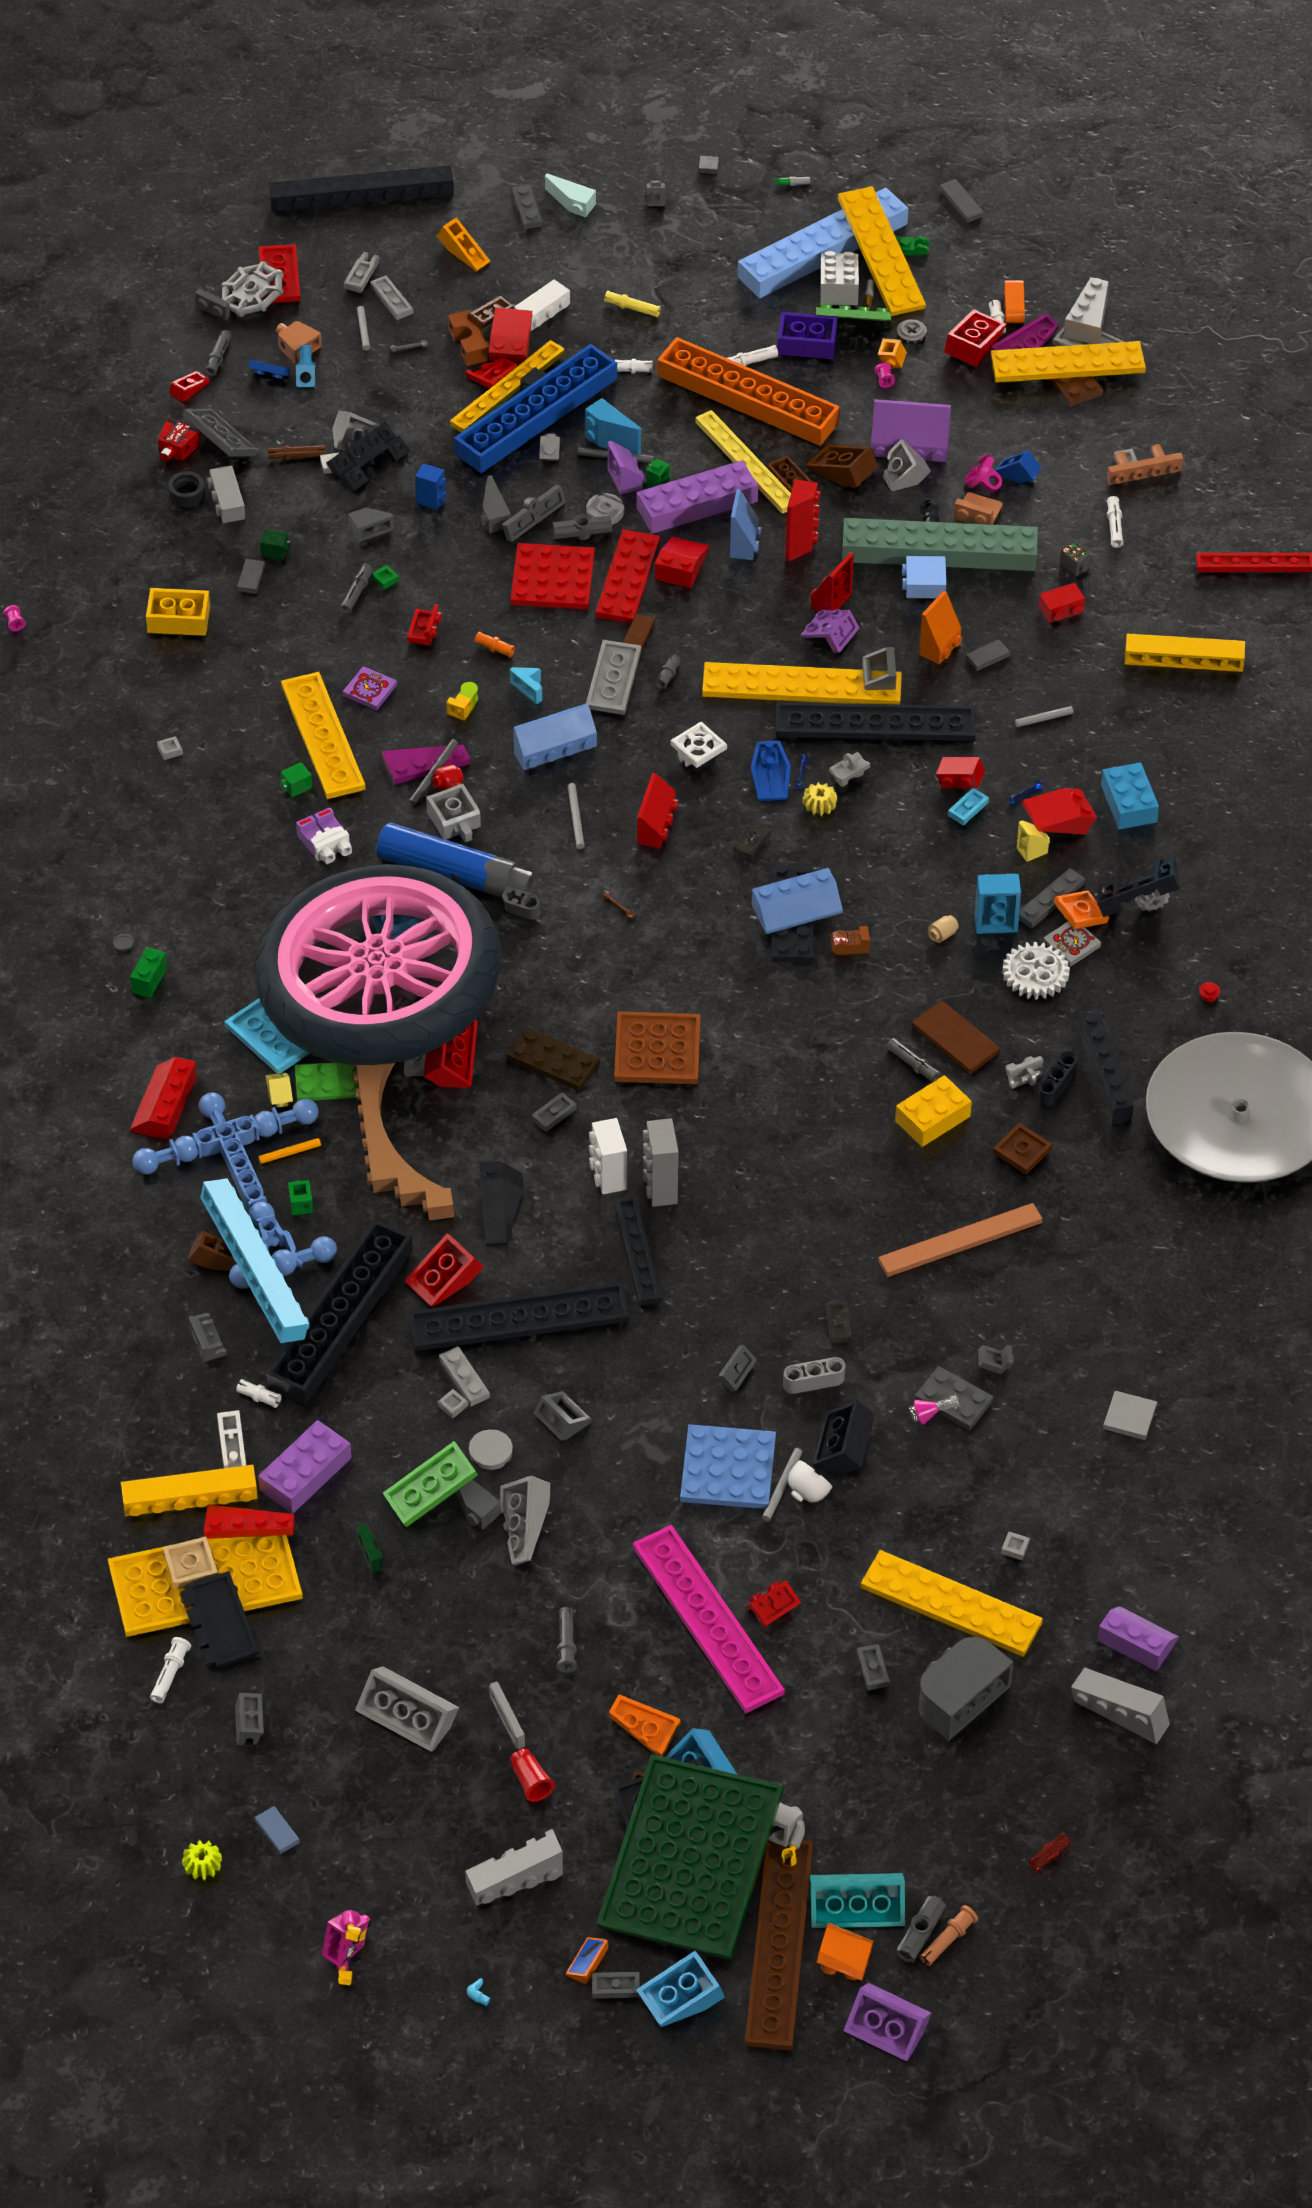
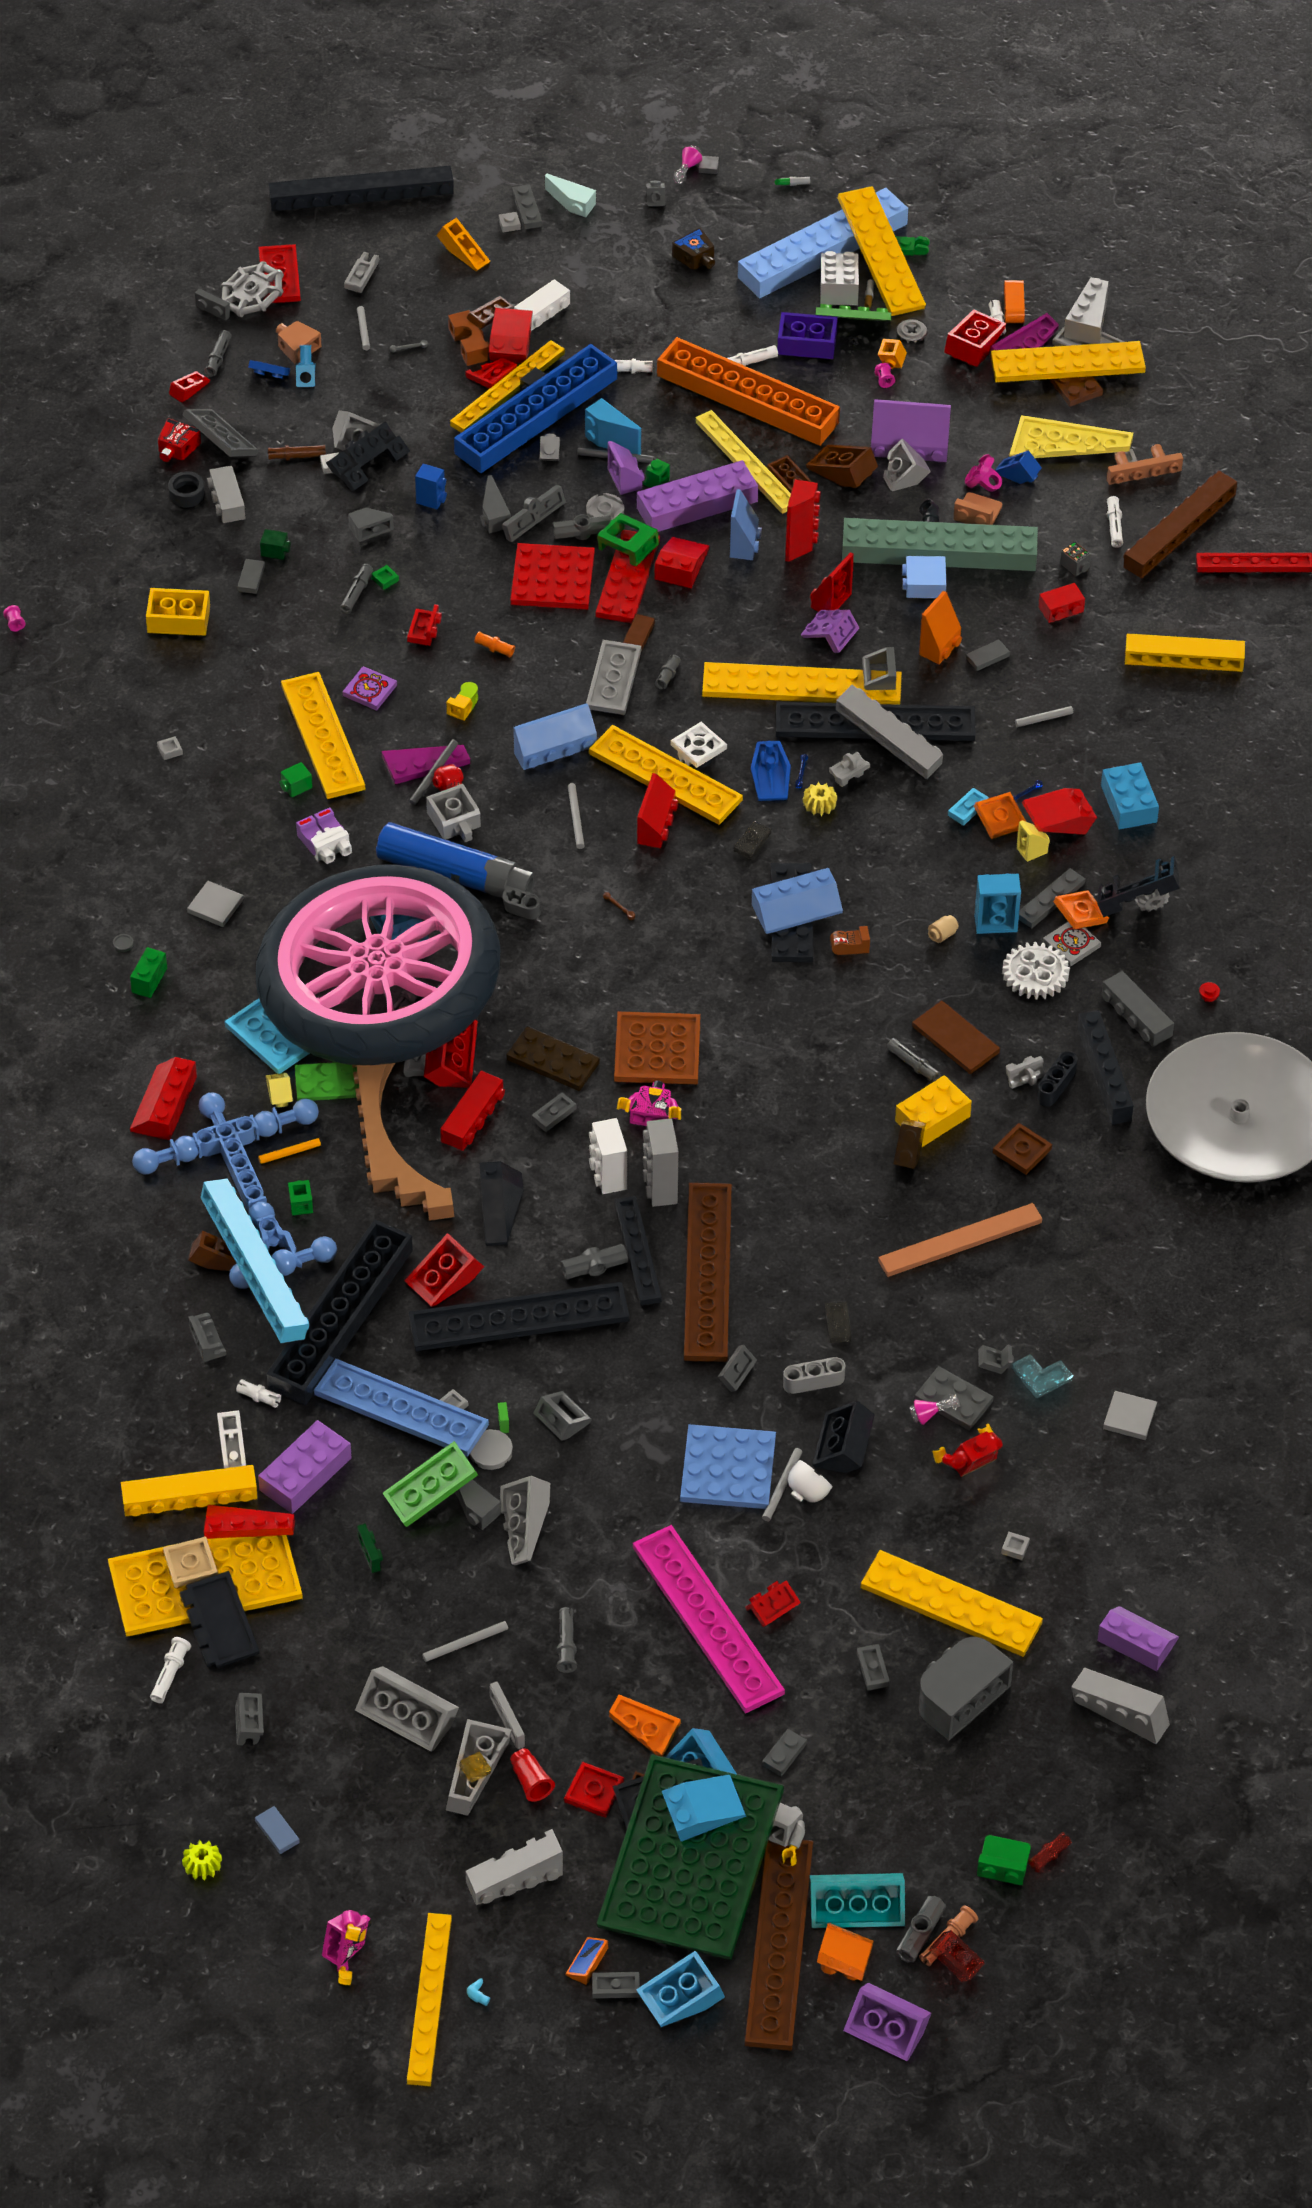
light grey tile [370,275,413,320] -> none
light grey plate [439,1346,490,1406] -> none
medium azure slope [510,667,542,704] -> none
light yellow pin [604,291,661,318] -> none
red brick [936,757,985,788] -> none
dark grey tile [940,179,984,223] -> none
none -> light grey tile [187,881,243,927]
none -> medium blue plate [314,1359,489,1457]
none -> yellow plate [407,1913,452,2086]
none -> light grey bar [422,1621,508,1662]
none -> red brick [440,1071,505,1151]
none -> light grey wedge [446,1719,512,1815]
none -> clear yellow plate [459,1751,492,1783]
none -> bright green tile [498,1402,509,1433]
none -> light grey plate [499,212,521,232]
none -> dark grey piece [561,1244,628,1279]
none -> red tile [564,1762,624,1818]
none -> yellow plate [589,725,743,825]
none -> green window [597,513,659,566]
none -> torso [617,1081,681,1126]
none -> dark azure slope [662,1775,746,1841]
none -> dark brown torso [672,228,715,270]
none -> piece [673,146,702,183]
none -> reddish brown plate [684,1183,732,1362]
none -> dark grey plate [762,1729,807,1776]
none -> light grey brick [836,685,943,779]
none -> dark brown brick [893,1119,926,1169]
none -> clear red brick [928,1930,985,1982]
none -> red torso [932,1424,1003,1477]
none -> orange tile [974,792,1026,839]
none -> green bracket [977,1835,1031,1885]
none -> light yellow wing [1009,415,1133,458]
none -> clear light blue plate [1012,1354,1073,1399]
none -> dark grey brick [1101,971,1174,1047]
none -> reddish brown brick [1123,471,1237,579]

